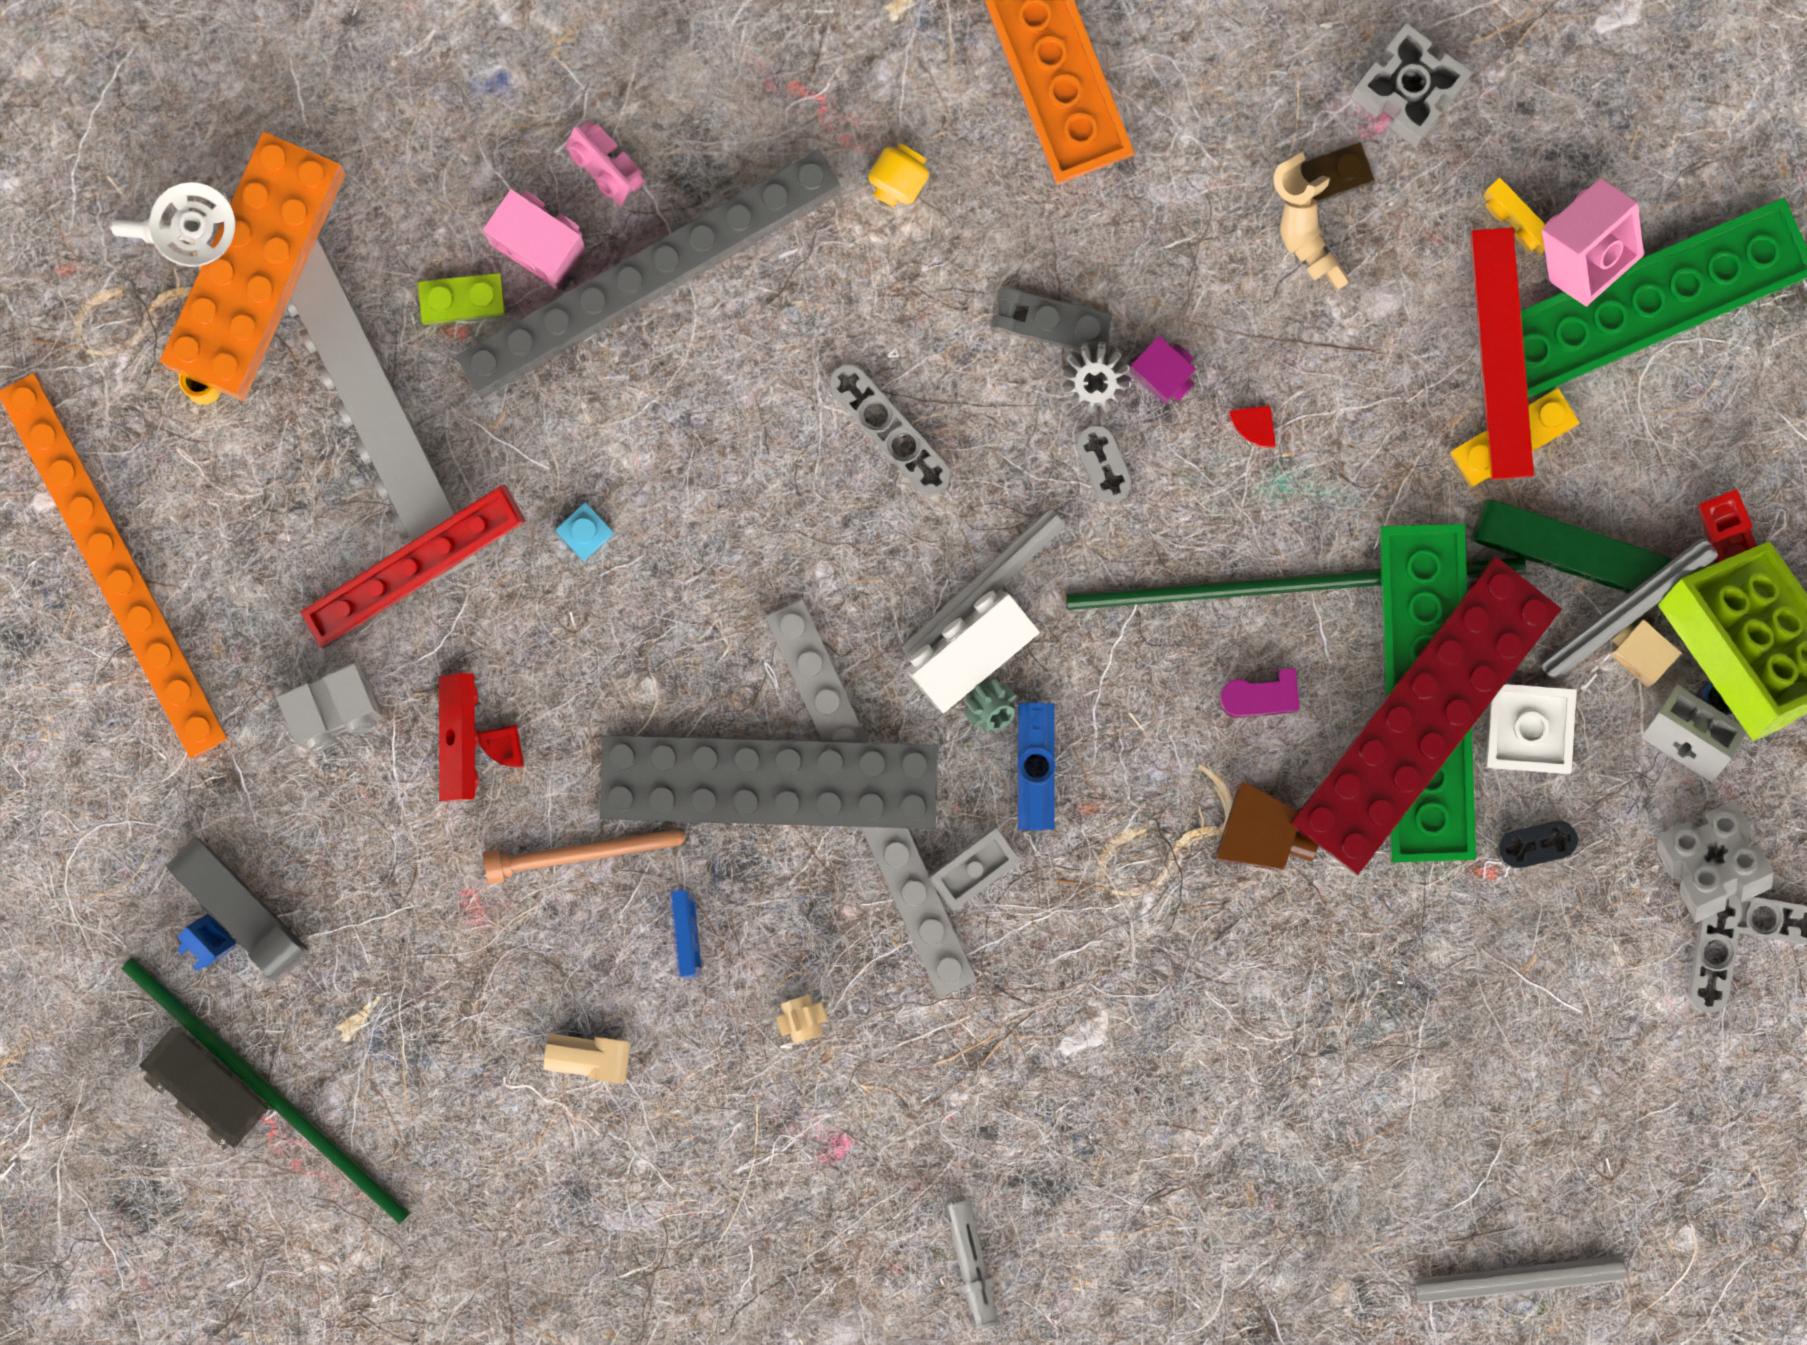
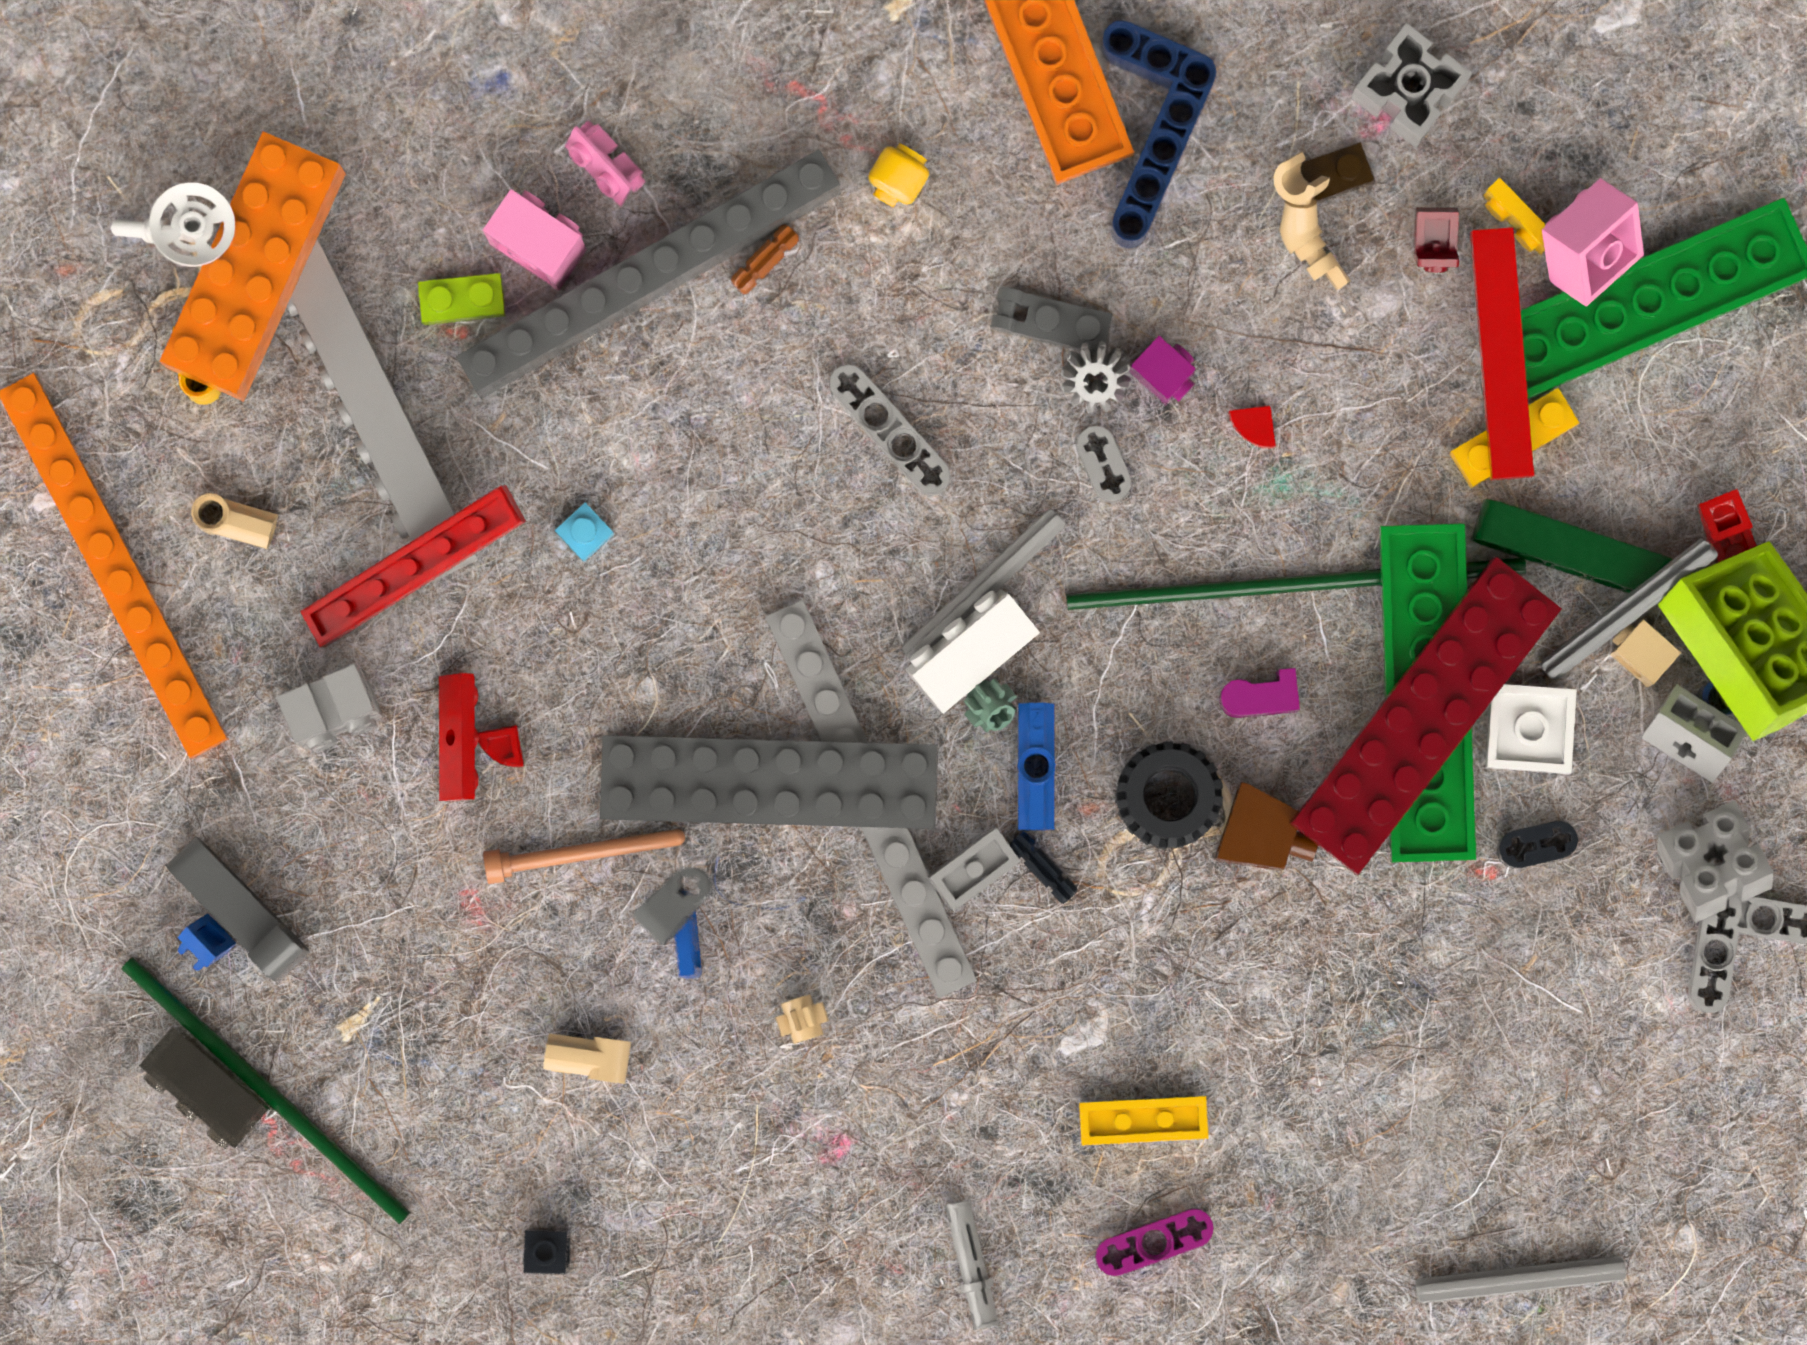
none -> tan piece [191,493,278,550]
none -> black brick [523,1228,571,1275]
none -> dark grey piece [631,866,712,946]
none -> dark orange axle [731,224,799,295]
none -> black axle [1010,832,1078,904]
none -> yellow plate [1079,1096,1209,1145]
none -> magenta beam [1095,1209,1214,1276]
none -> dark blue beam [1101,20,1217,248]
none -> black tyre [1115,741,1223,849]
none -> bracket [1414,207,1459,273]

